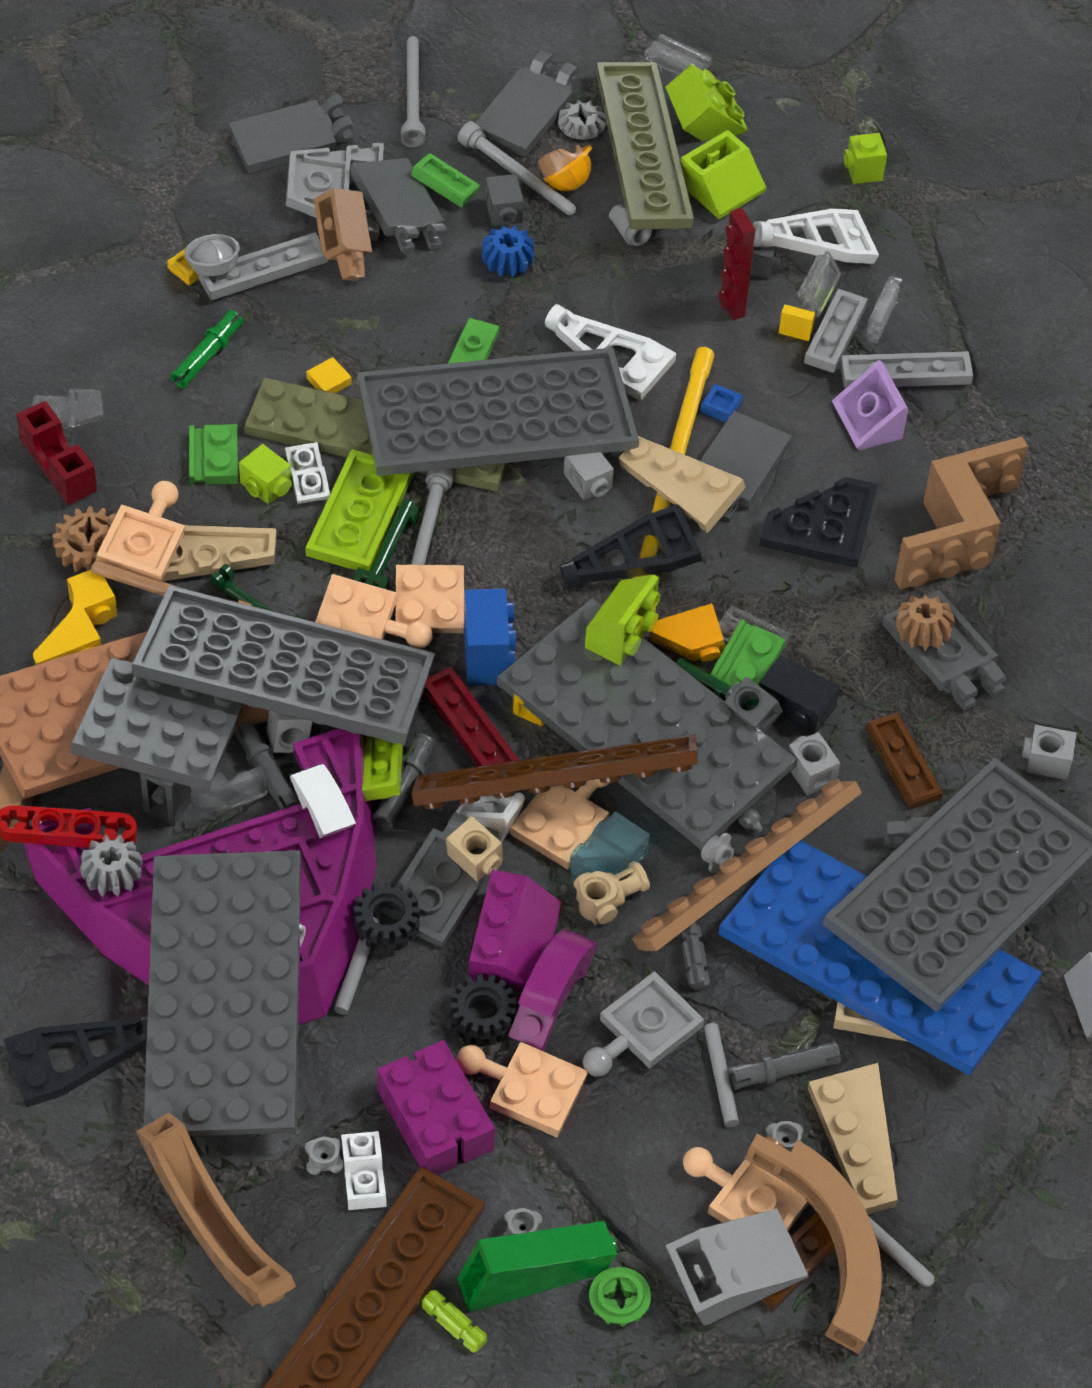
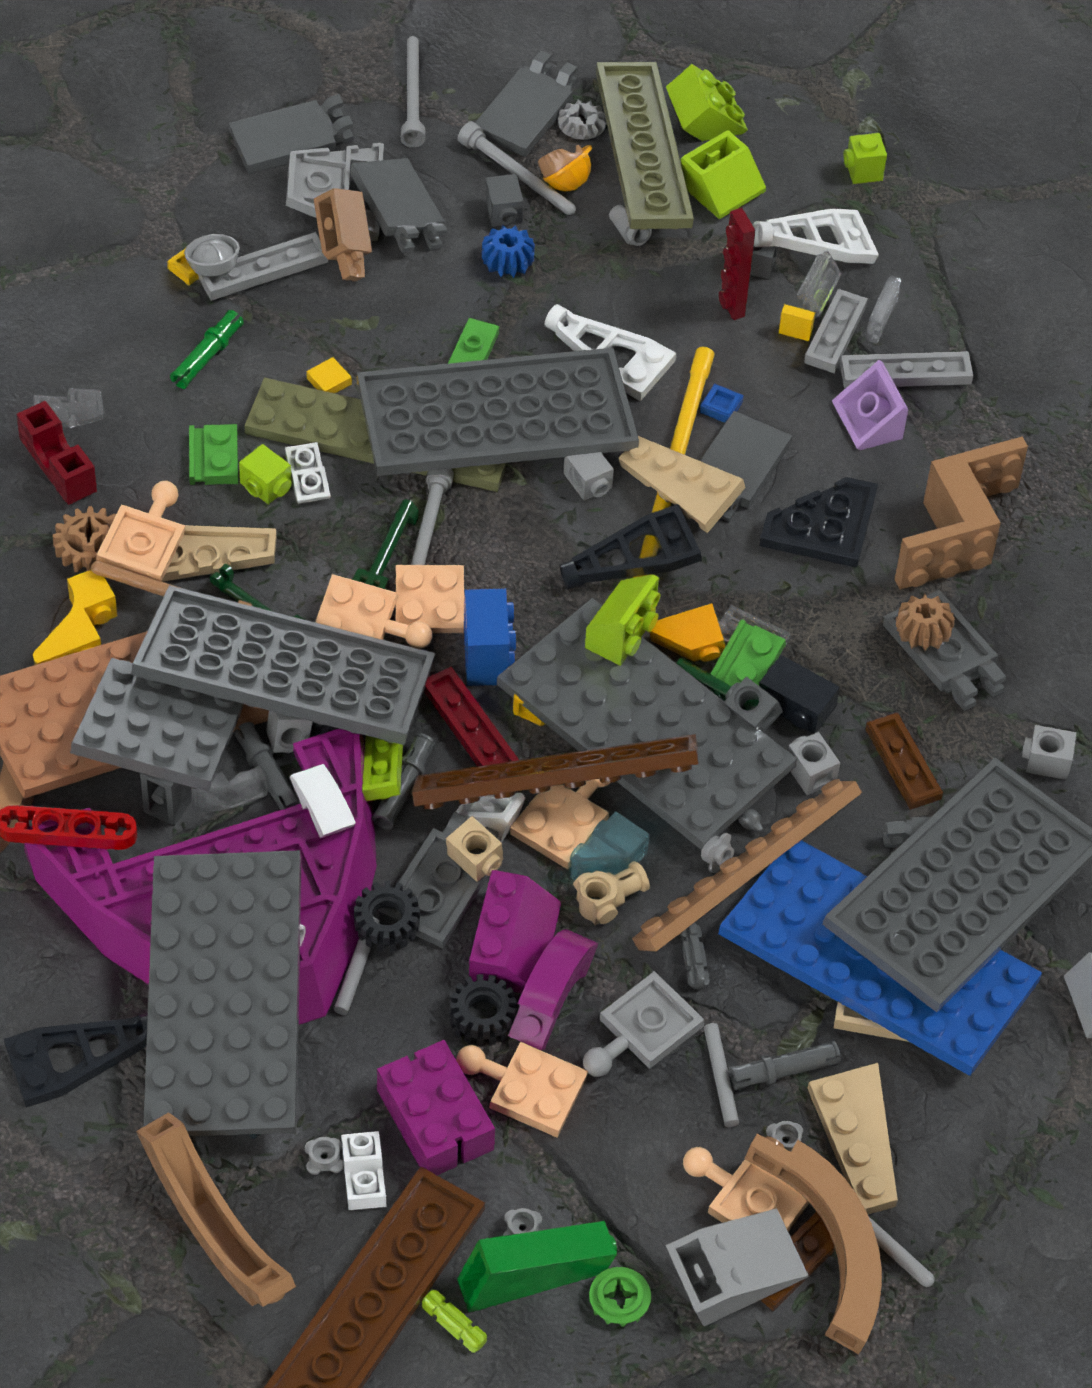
light grey gear [80,834,143,898] -> none
lime plate [305,449,414,571] -> none
bright green plate [411,153,480,208] -> none
clear tile [645,34,712,75] -> none

